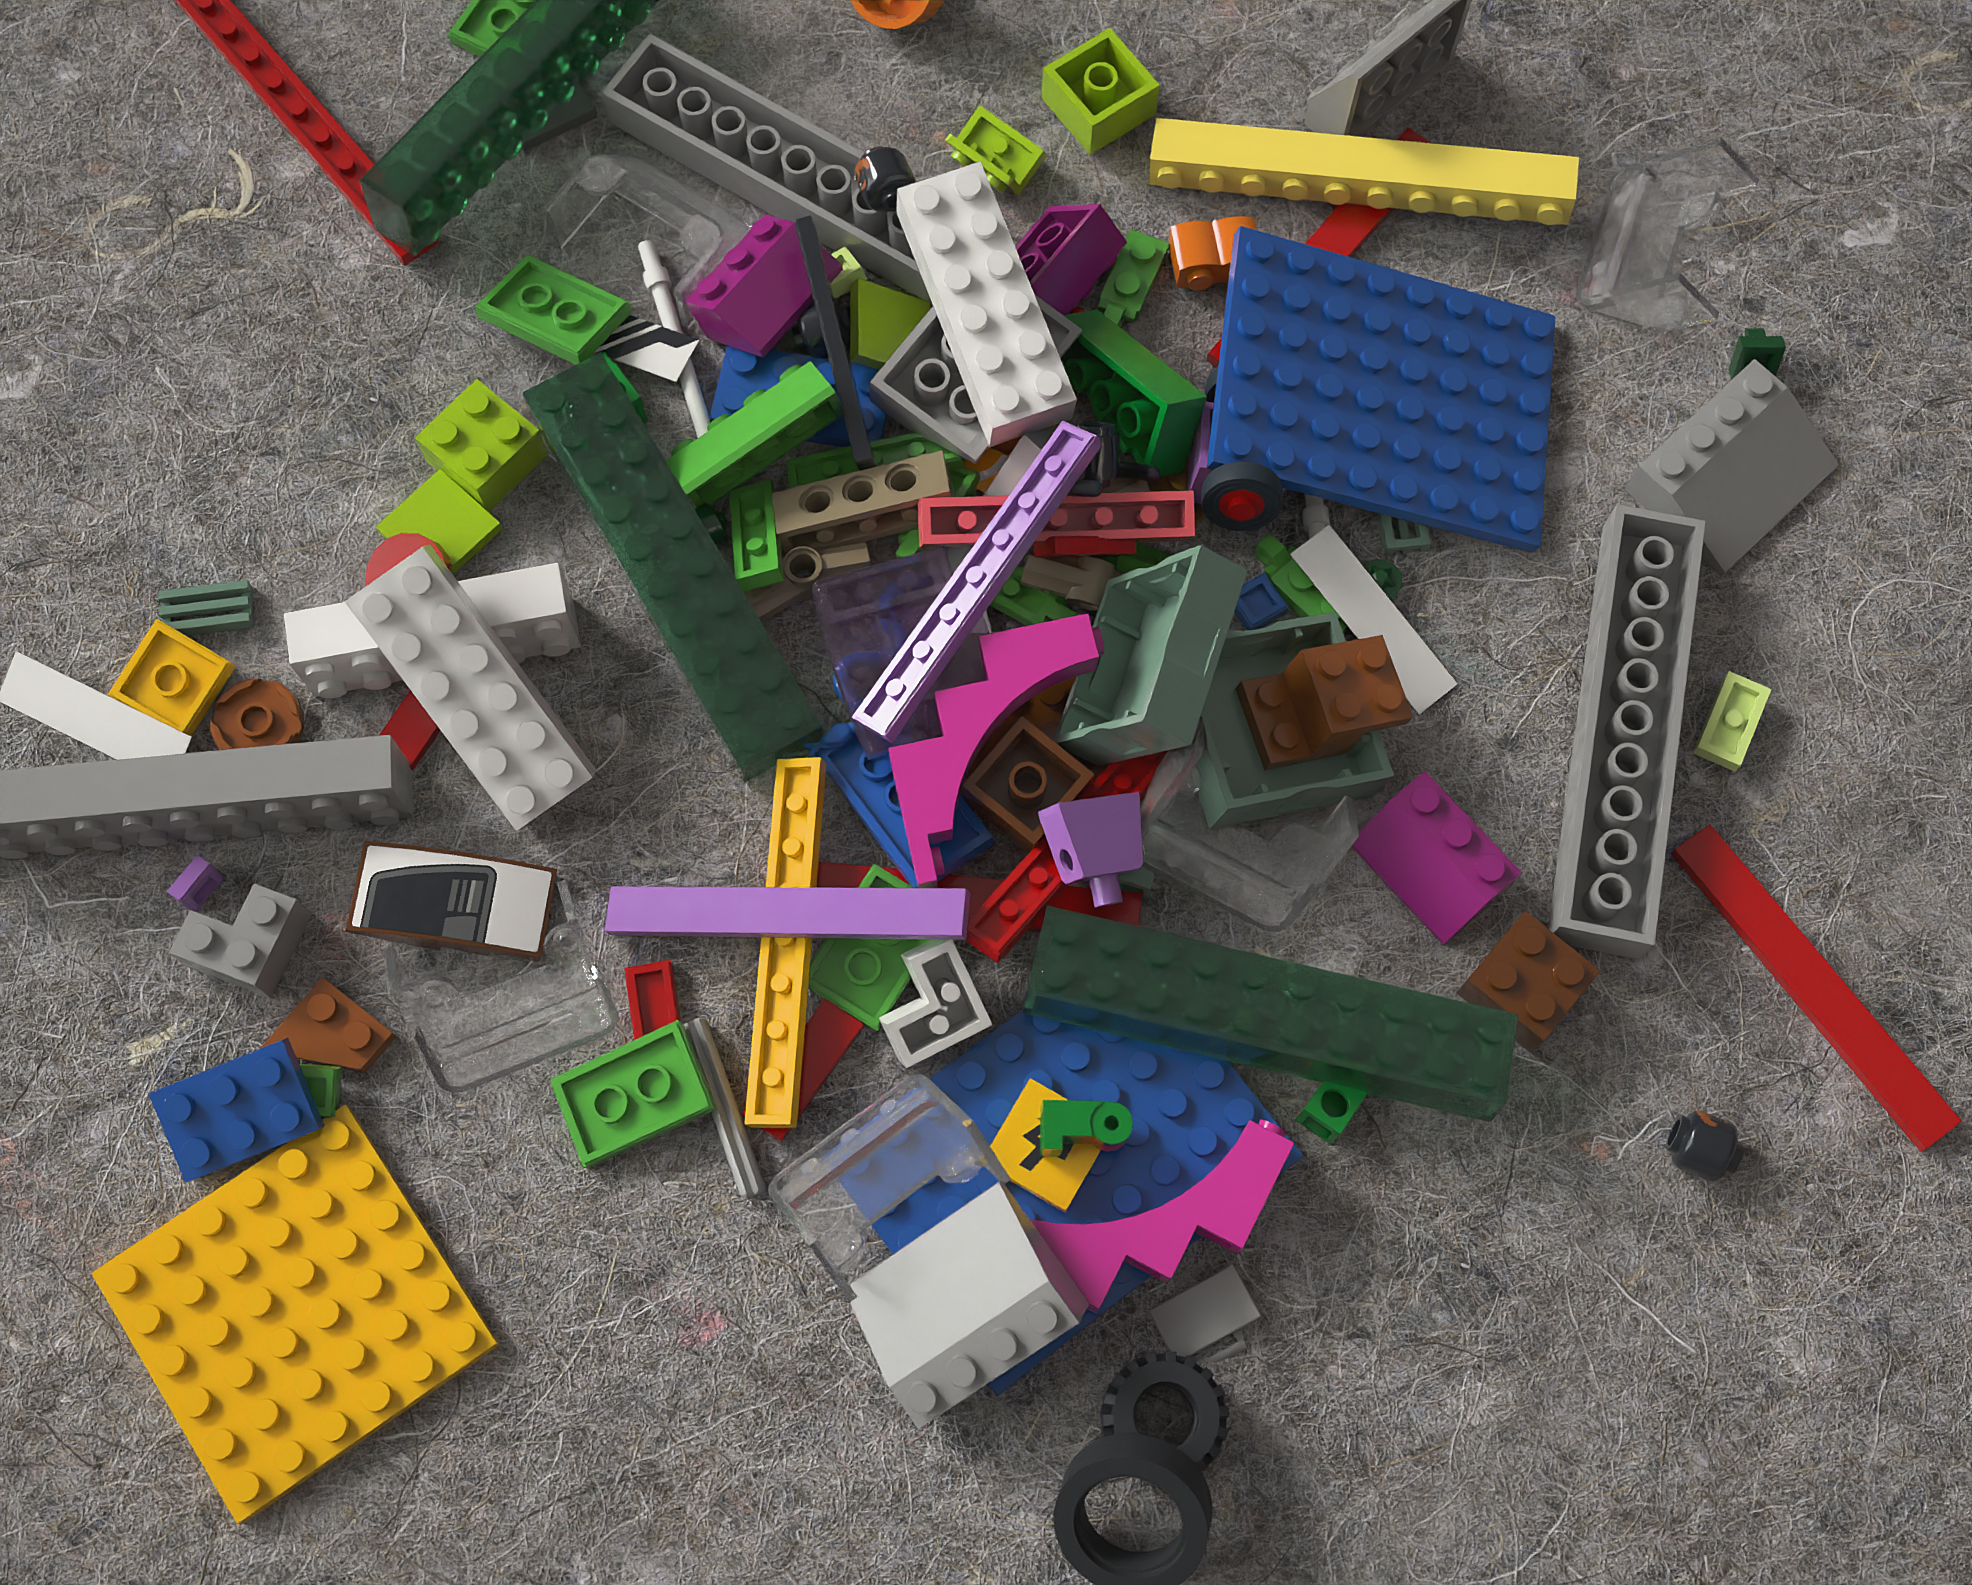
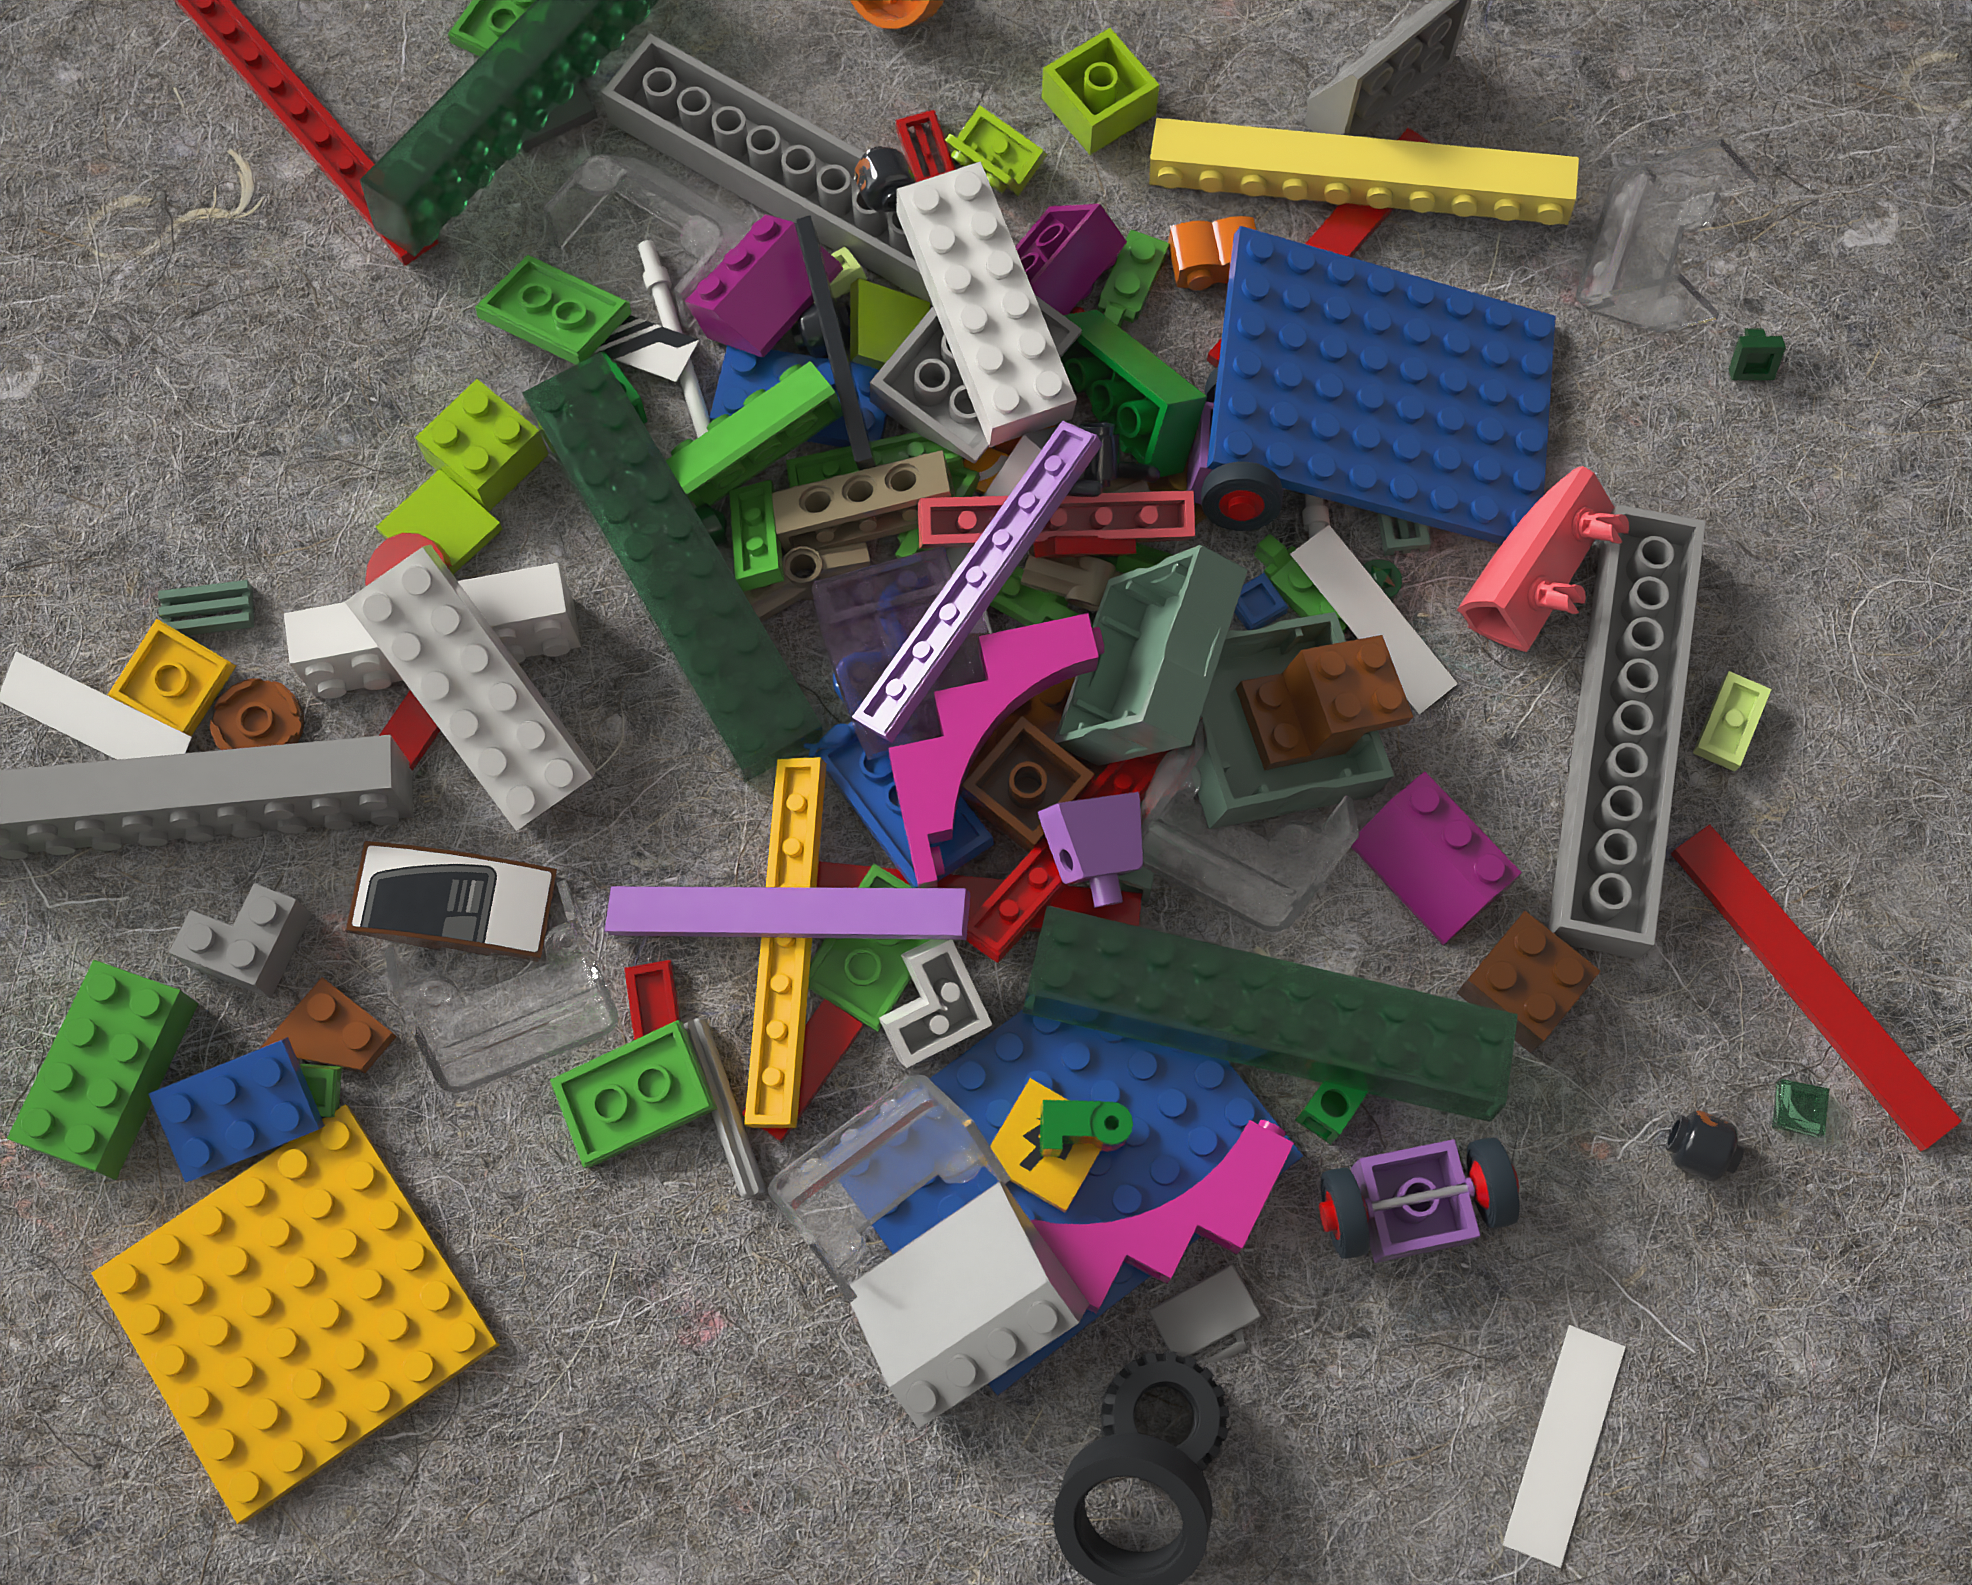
medium lavender tile [166,855,224,912] -> none
light grey slope [1624,359,1839,576] -> none
none -> bright green brick [7,960,199,1180]
none -> red tile [895,110,956,182]
none -> brick [1319,1138,1520,1263]
none -> coral piece [1456,466,1629,652]
none -> white sticker [1503,1325,1625,1568]
none -> clear green tile [1772,1079,1829,1138]

